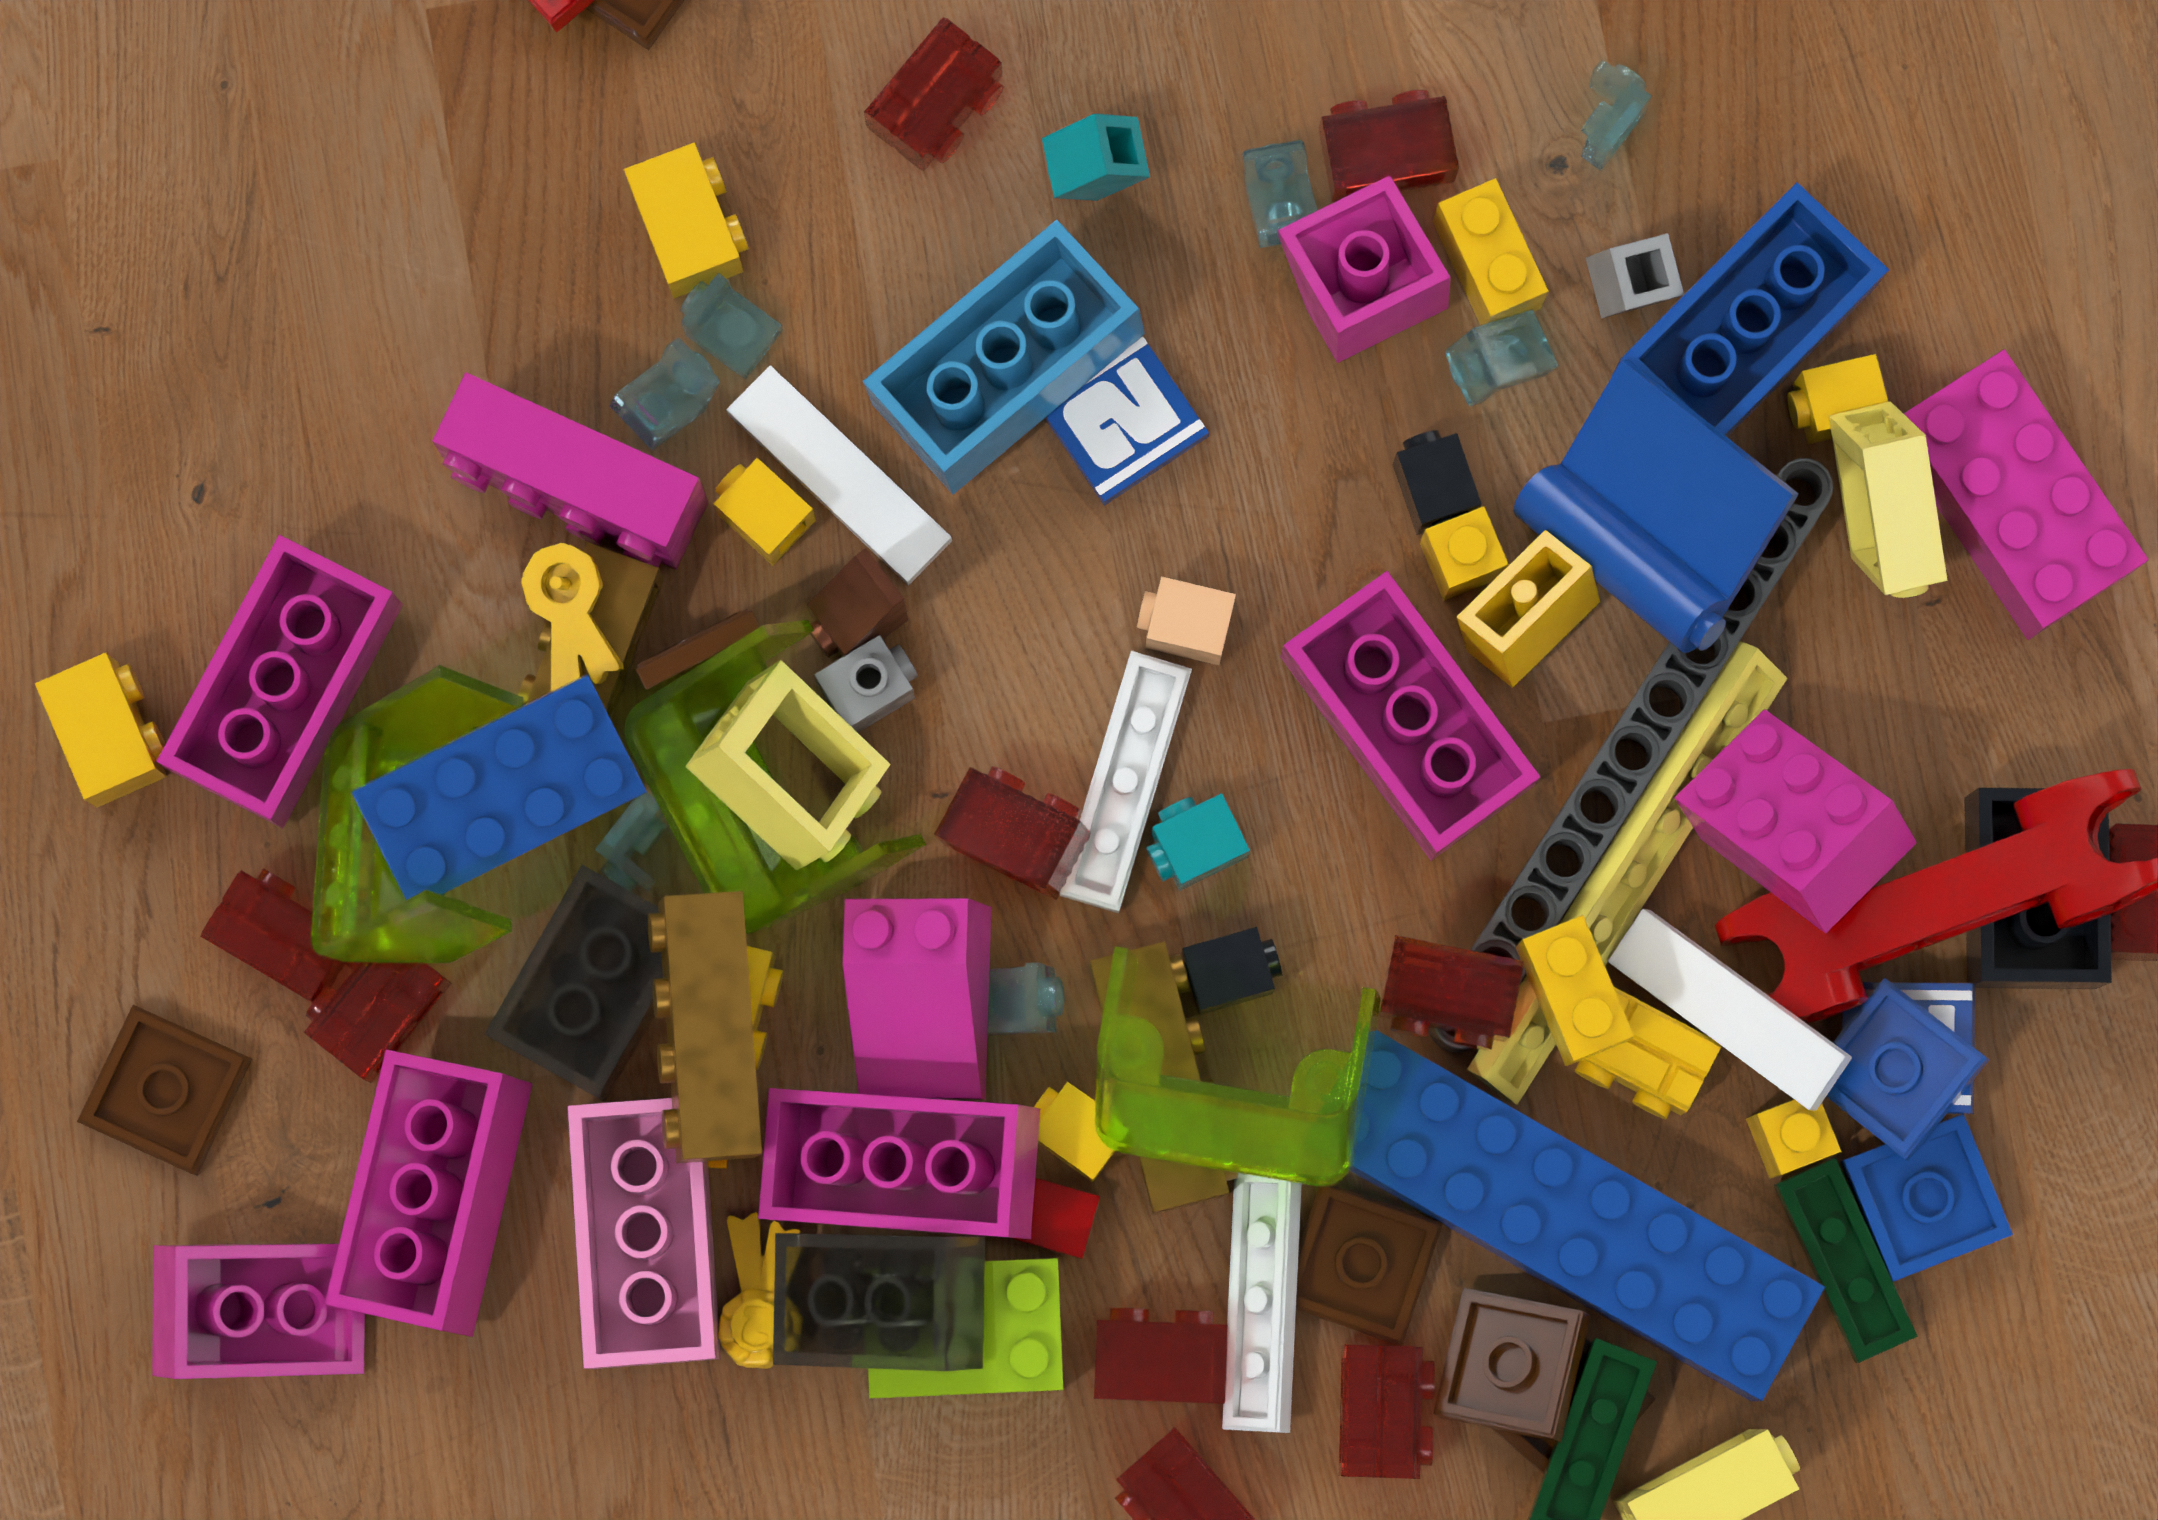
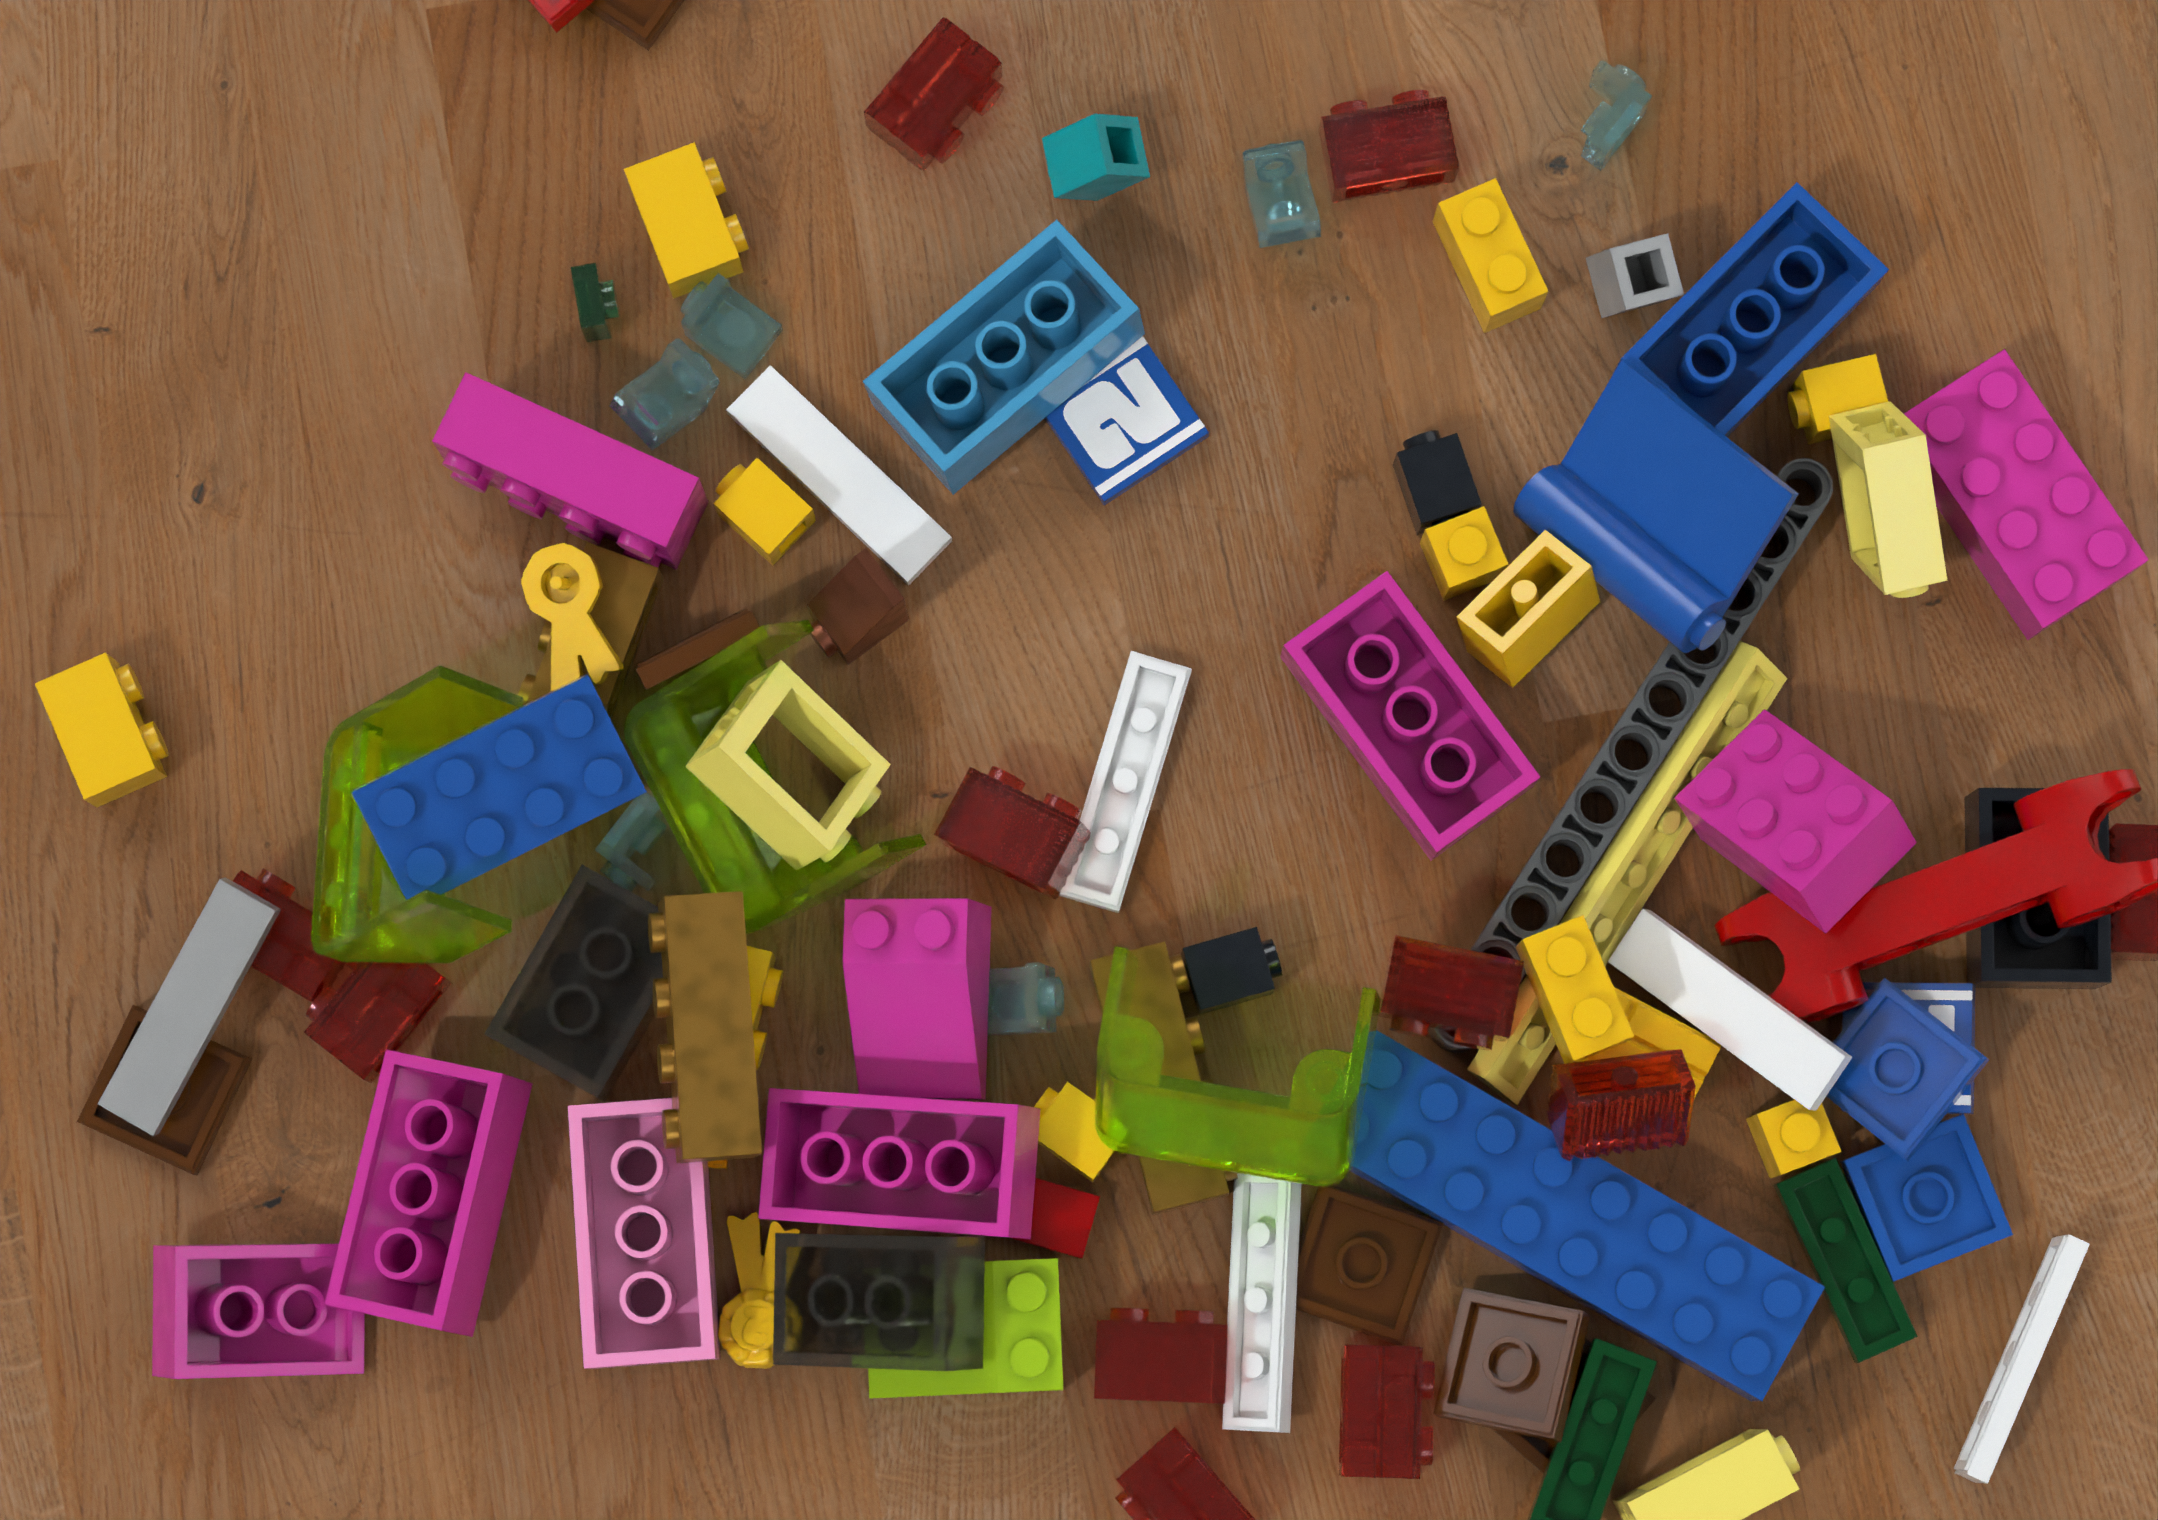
dark pink brick [156,535,403,829] -> none
light grey brick [814,635,918,733] -> none
light nougat brick [1137,576,1236,665] -> none
teal brick [1146,793,1250,891] -> none
dark pink slope [1278,175,1451,363] -> none
clear light blue bracket [1445,310,1558,406] -> none
none -> light grey tile [98,878,281,1136]
none -> clear green plate [571,263,620,342]
none -> clear red brick [1547,1049,1696,1161]
none -> white tile [1954,1234,2090,1484]

